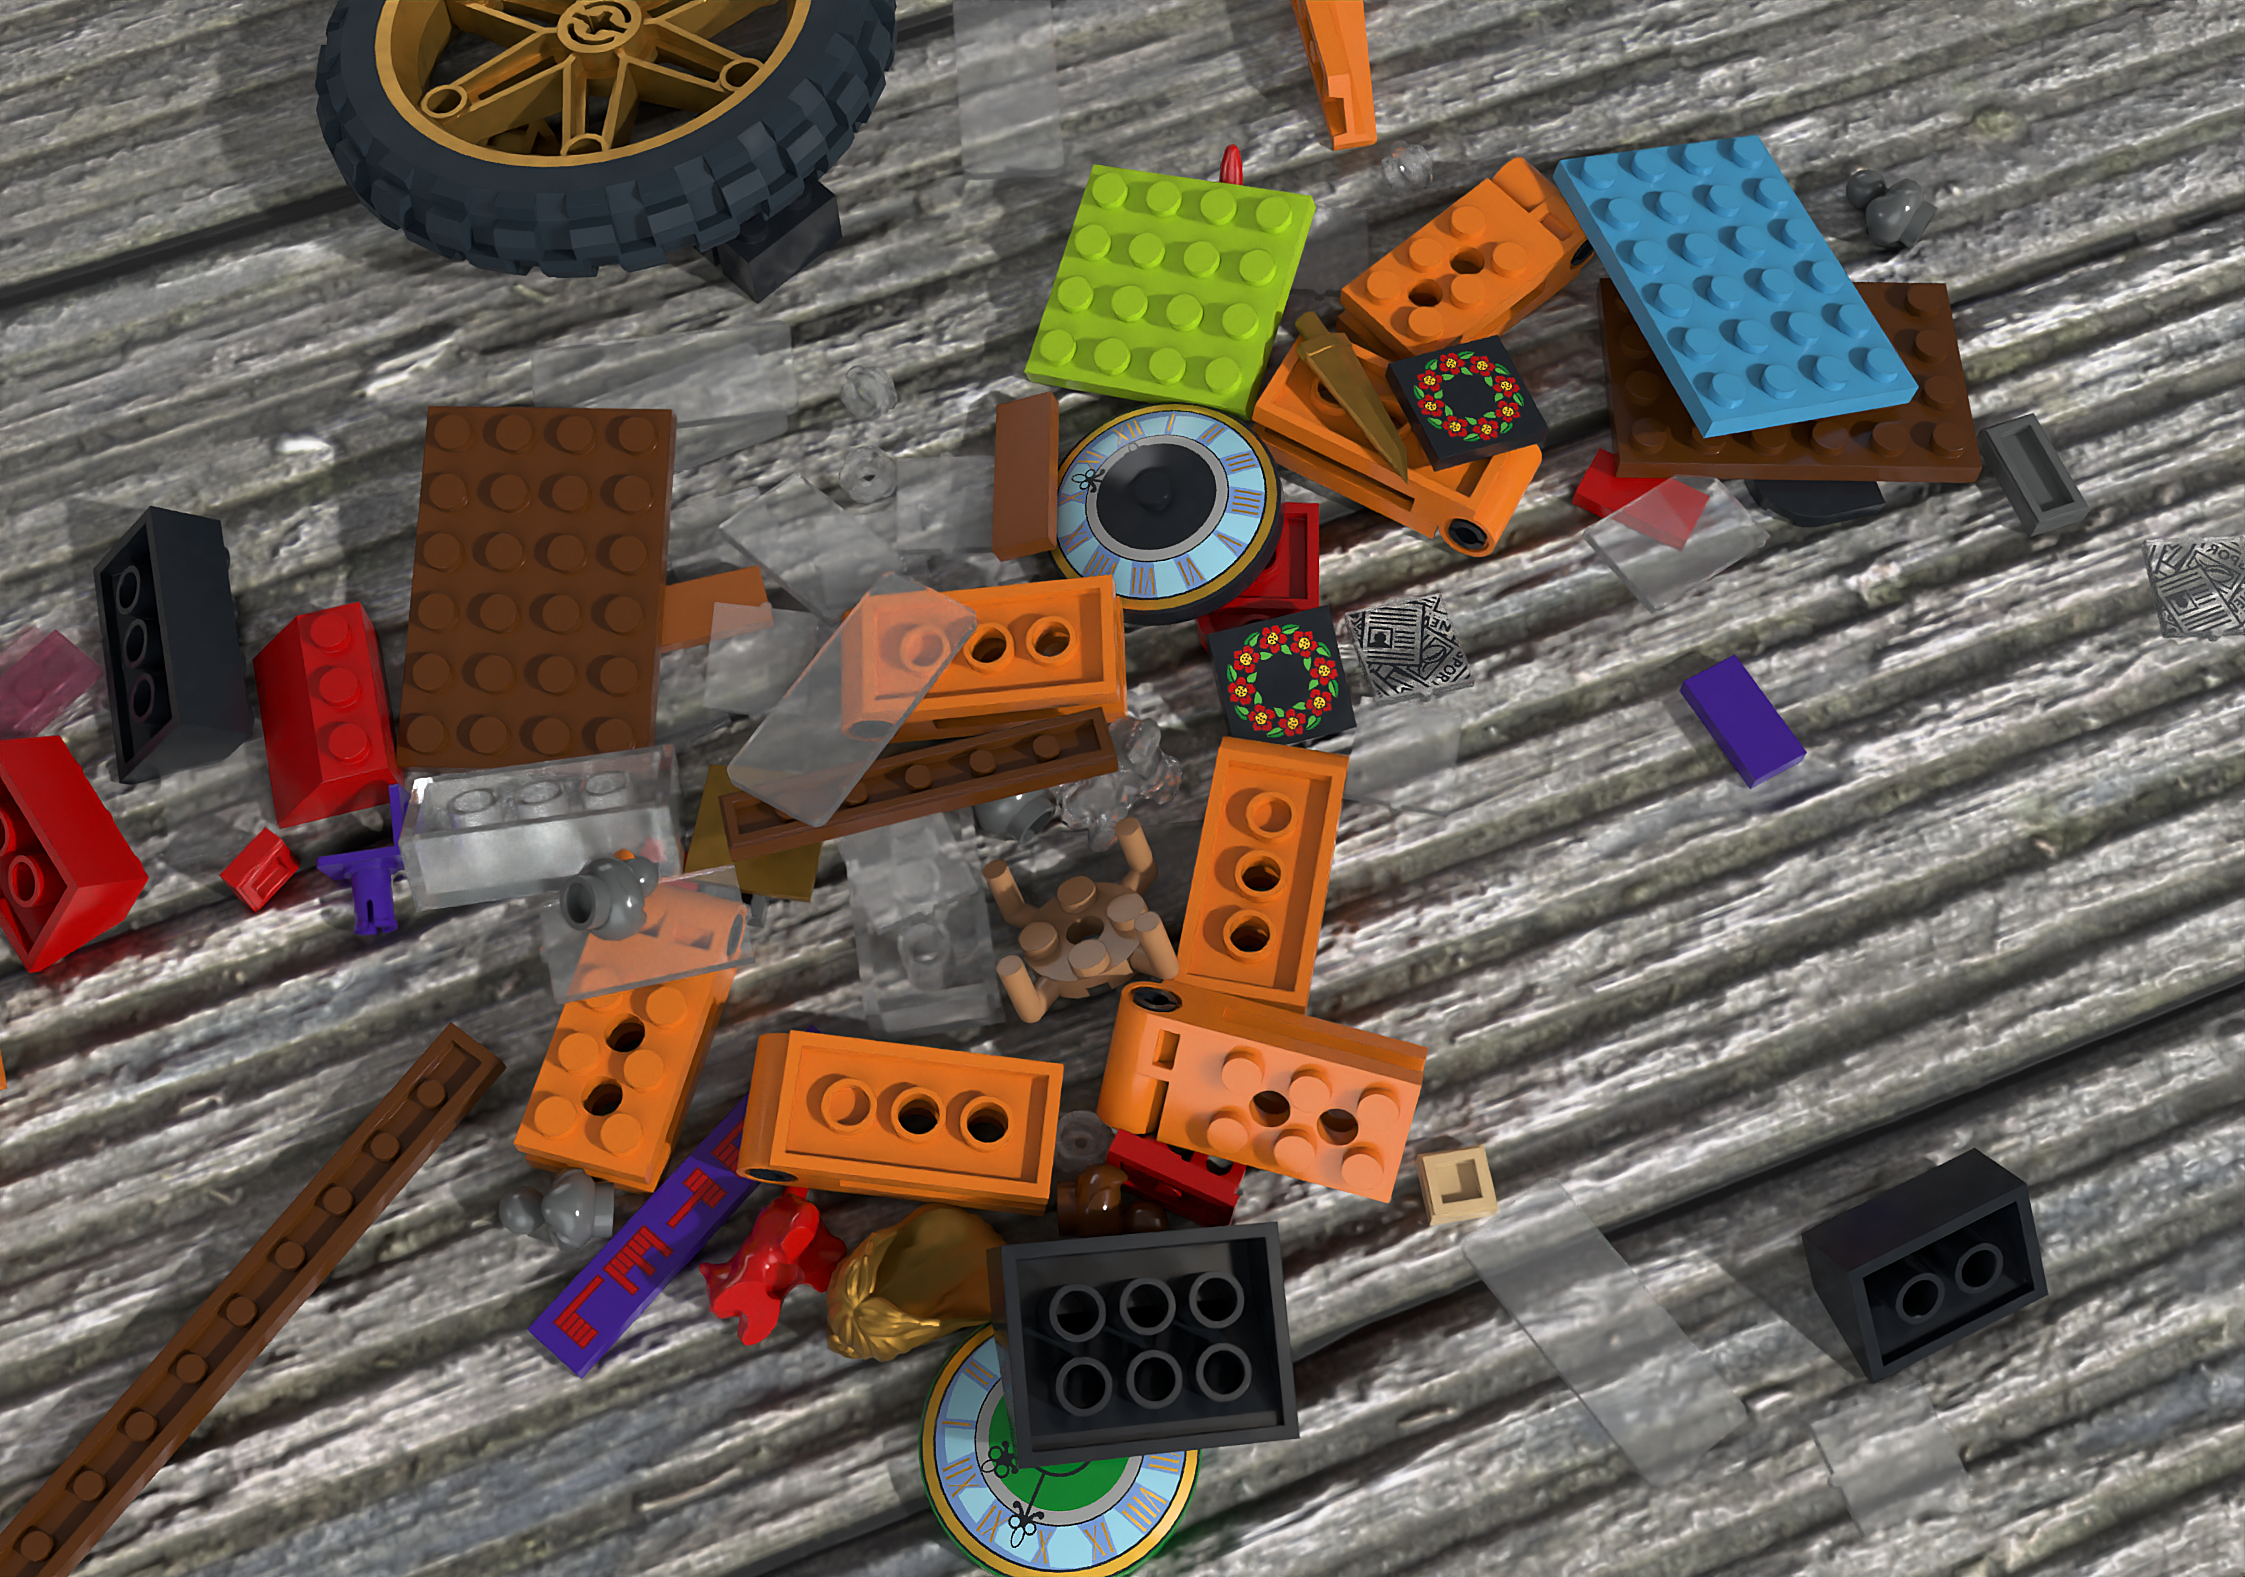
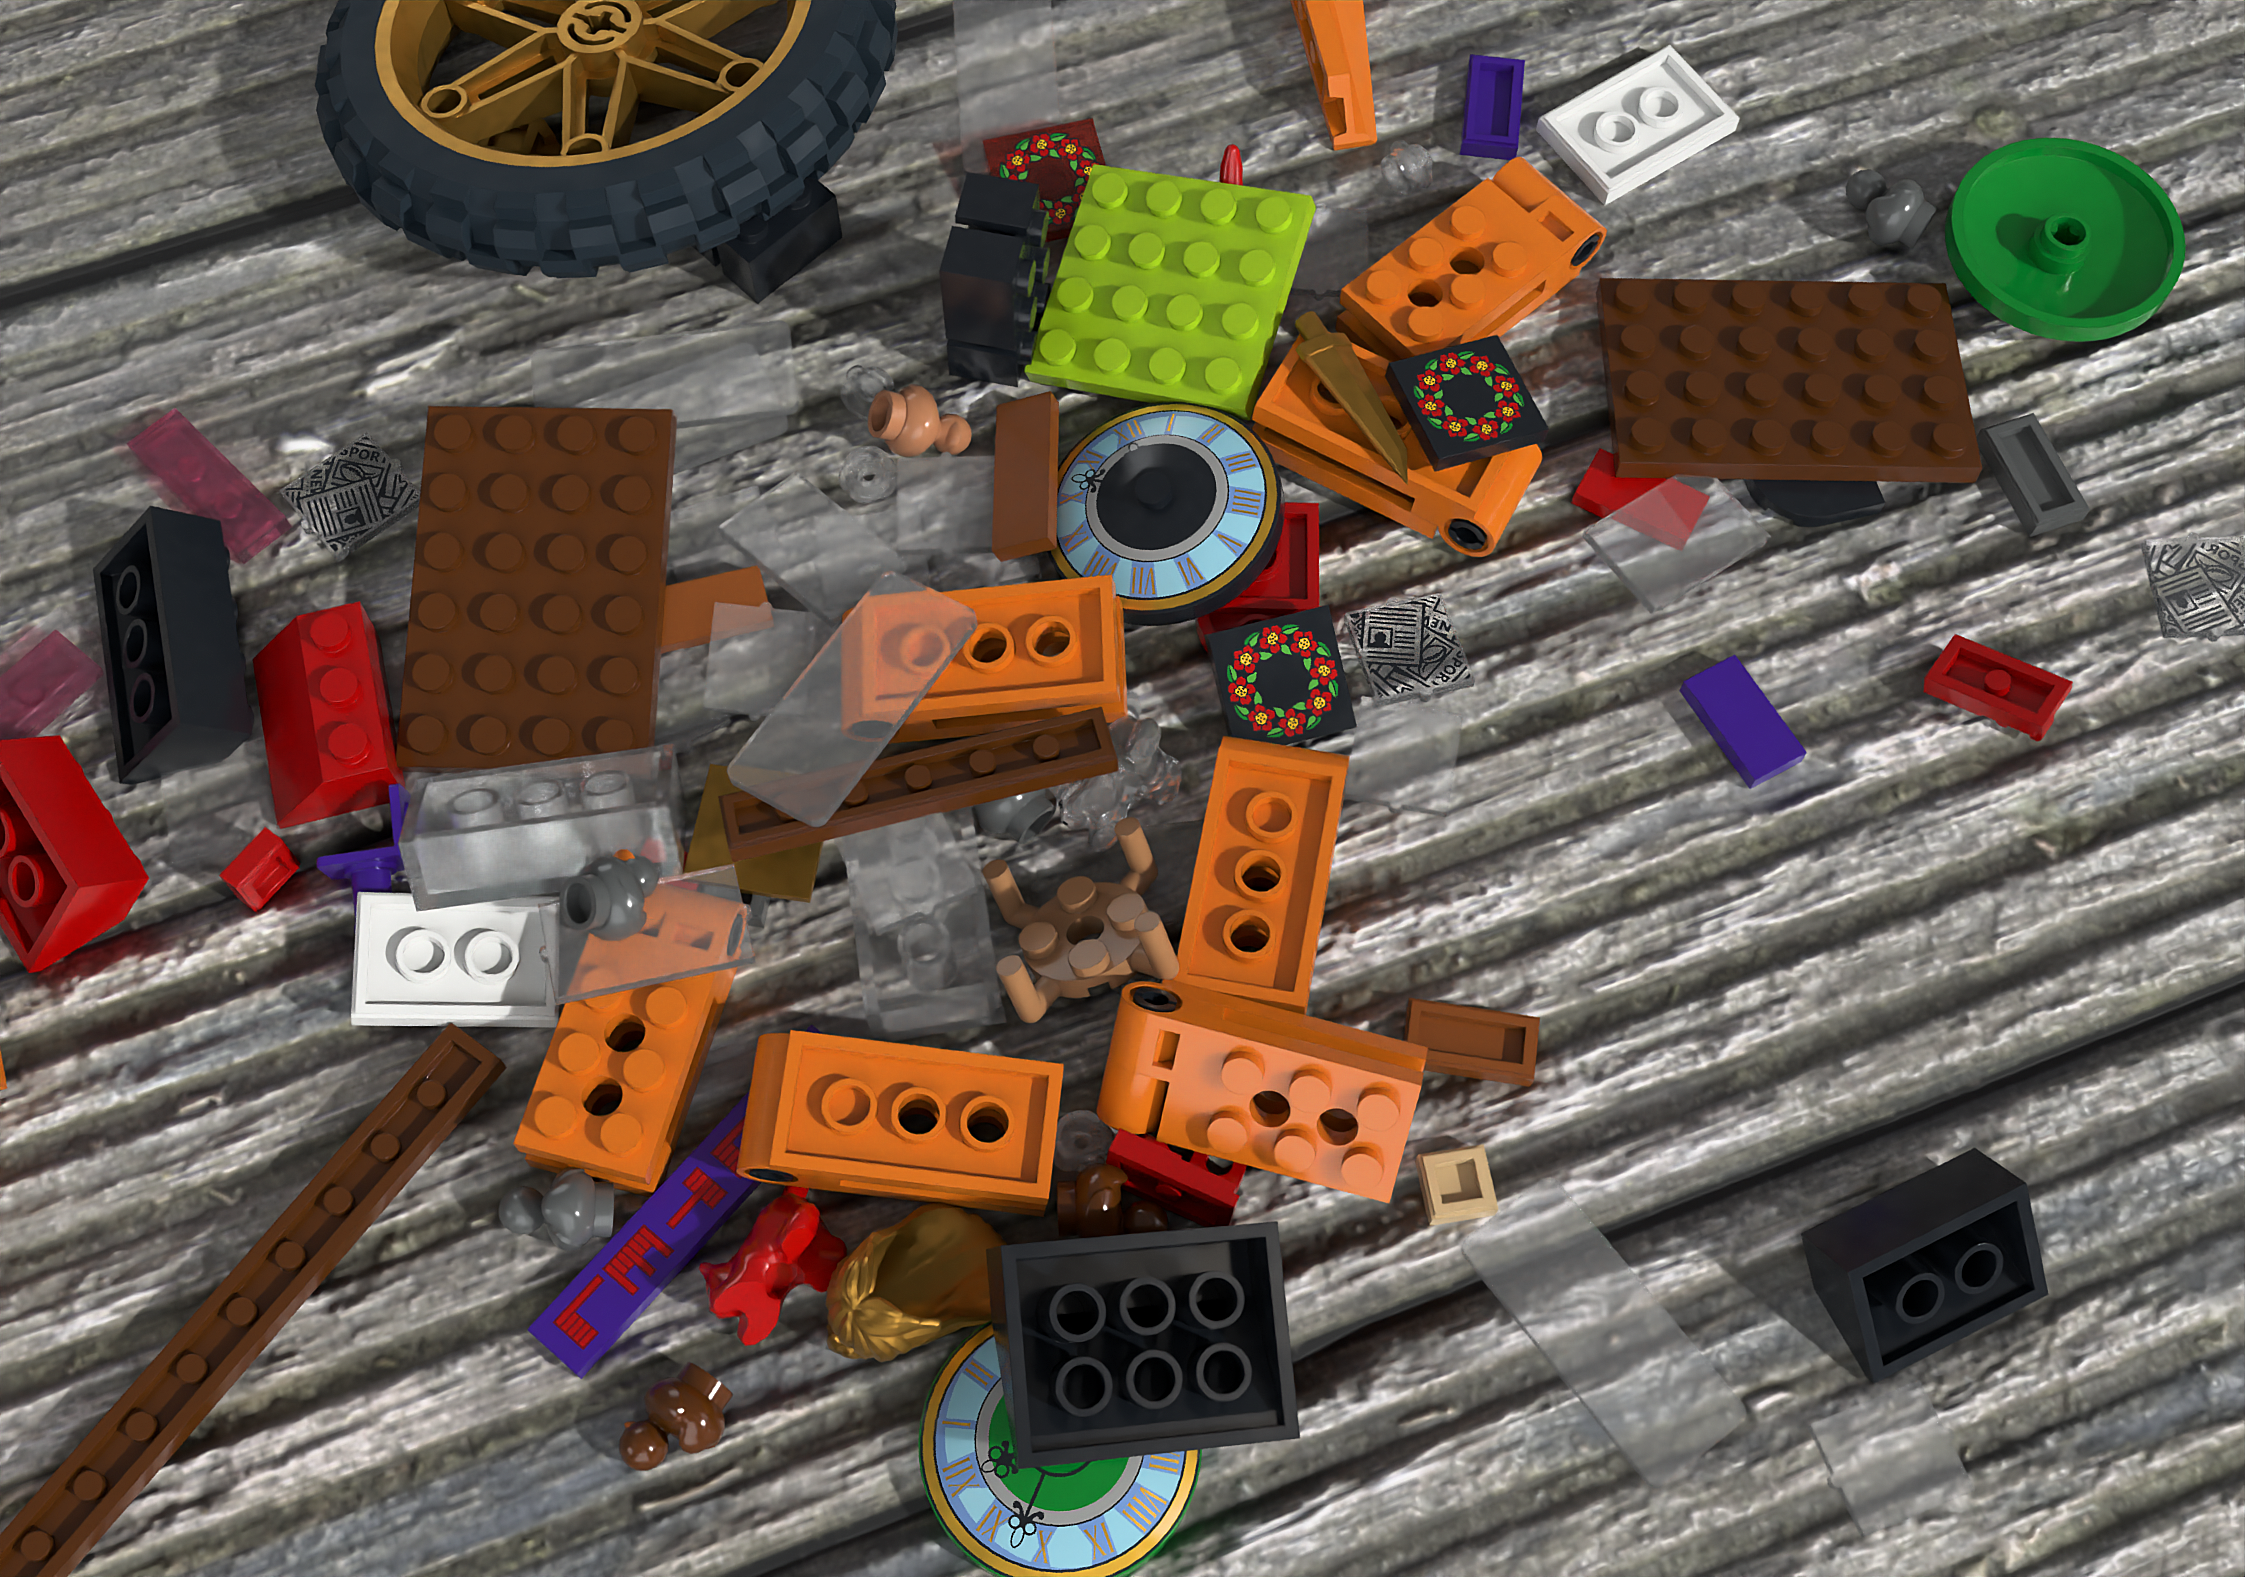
dark azure plate [1552,135,1919,438] -> none
none -> clear pink tile [126,408,292,565]
none -> clear piece [279,432,420,562]
none -> white tile [351,892,560,1028]
none -> reddish brown animal [619,1362,733,1471]
none -> nougat animal [868,384,972,457]
none -> black piece [939,172,1051,387]
none -> tile [983,118,1106,242]
none -> dark orange tile [1402,998,1540,1087]
none -> dark purple tile [1459,54,1525,160]
none -> white tile [1536,45,1740,206]
none -> red plate [1923,634,2073,741]
none -> green dish [1944,138,2186,342]

